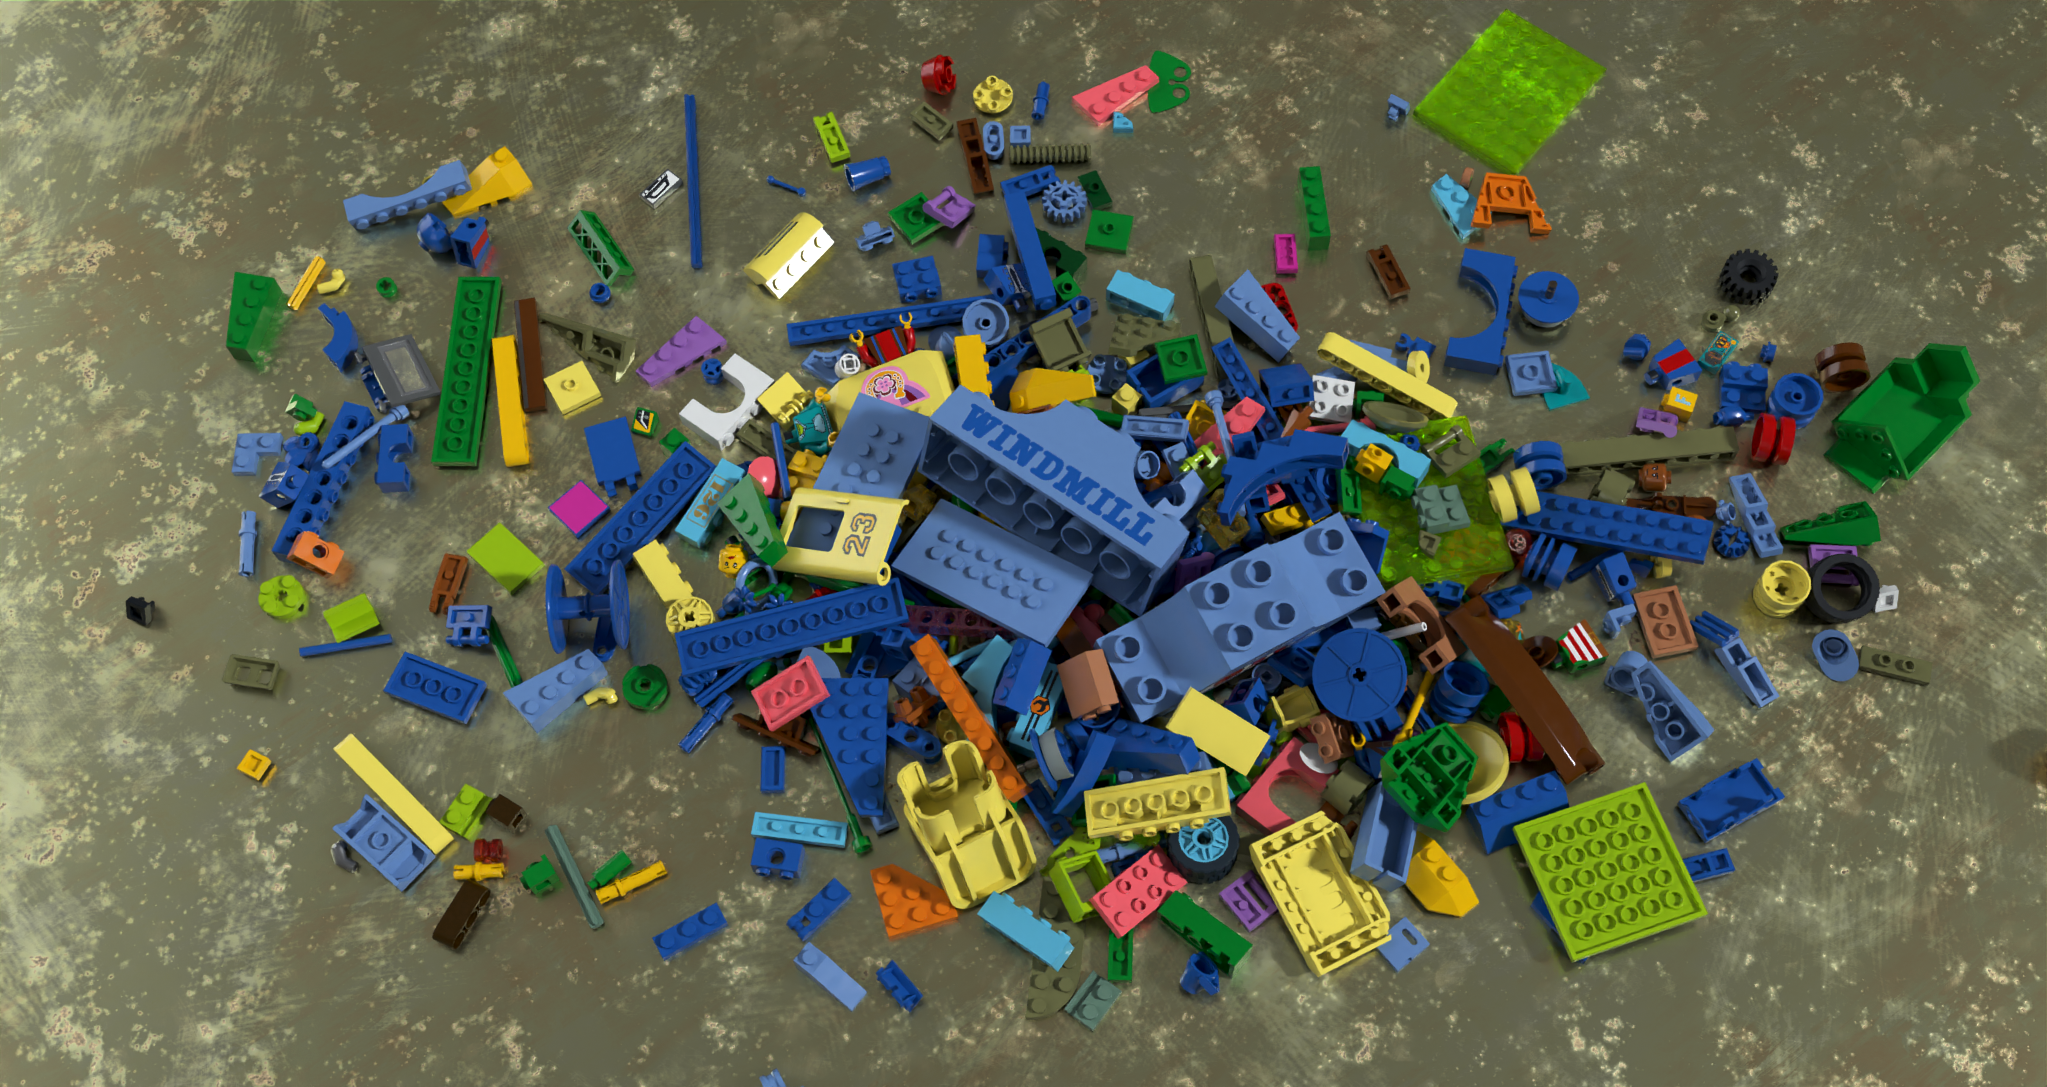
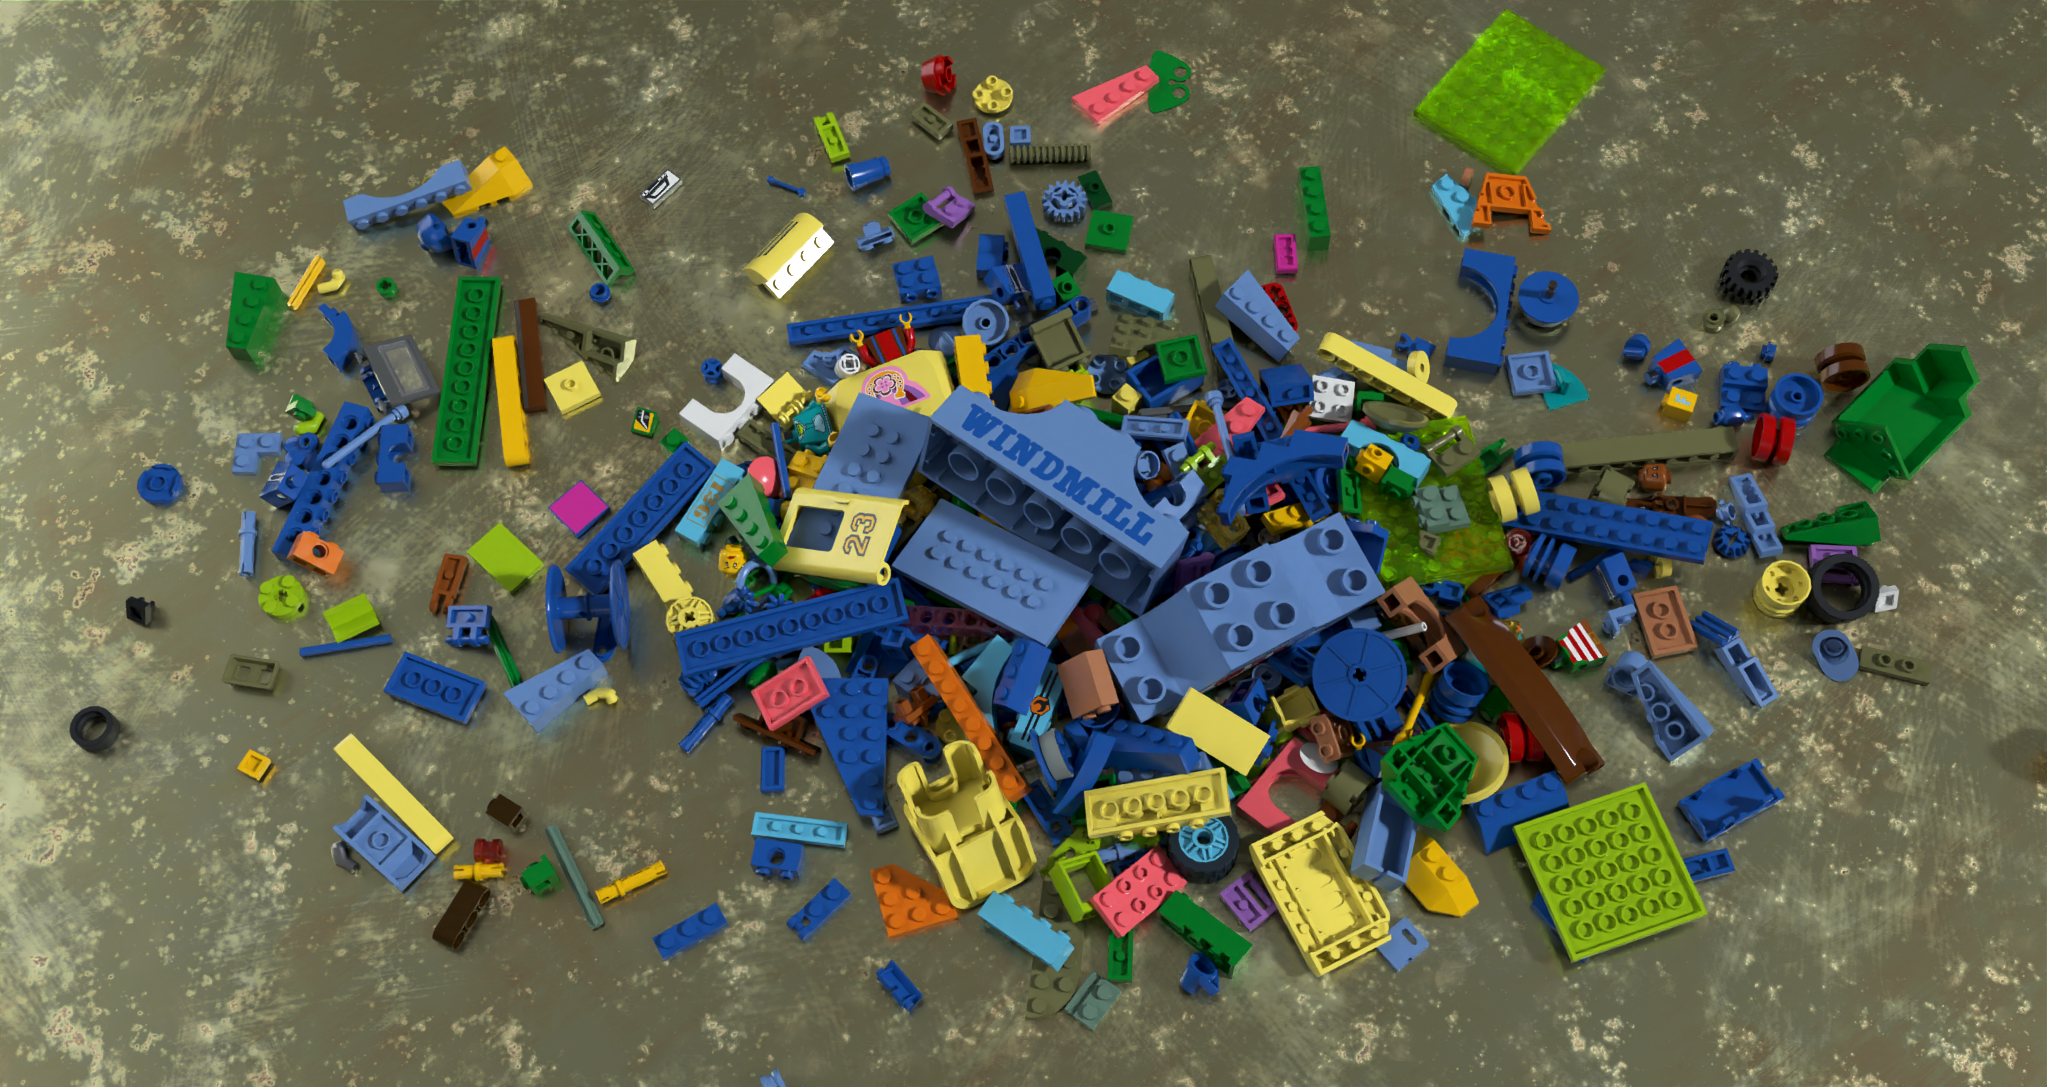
lime plate [439,783,493,841] -> none
blue tile [584,416,641,497] -> none
green cylinder [587,849,632,890] -> none
green plate [622,664,669,711] -> none
medium lavender wing [636,316,727,387] -> none
blue axle [684,94,702,269] -> none
green piece [783,657,872,853] -> none
medium blue slope [793,942,867,1012] -> none
blue plate [1000,165,1061,196] -> none
blue axle [1031,81,1050,121] -> none
medium azure tile [1113,112,1133,133] -> none
blue cone [1243,514,1265,548] -> none
reddish brown plate [1366,244,1411,299] -> none
medium blue tile [1387,94,1410,121] -> none
medium lavender plate [1636,407,1678,438] -> none
tile [1697,330,1739,375] -> none
none -> black tyre [69,706,120,752]
none -> blue tile [137,464,183,505]

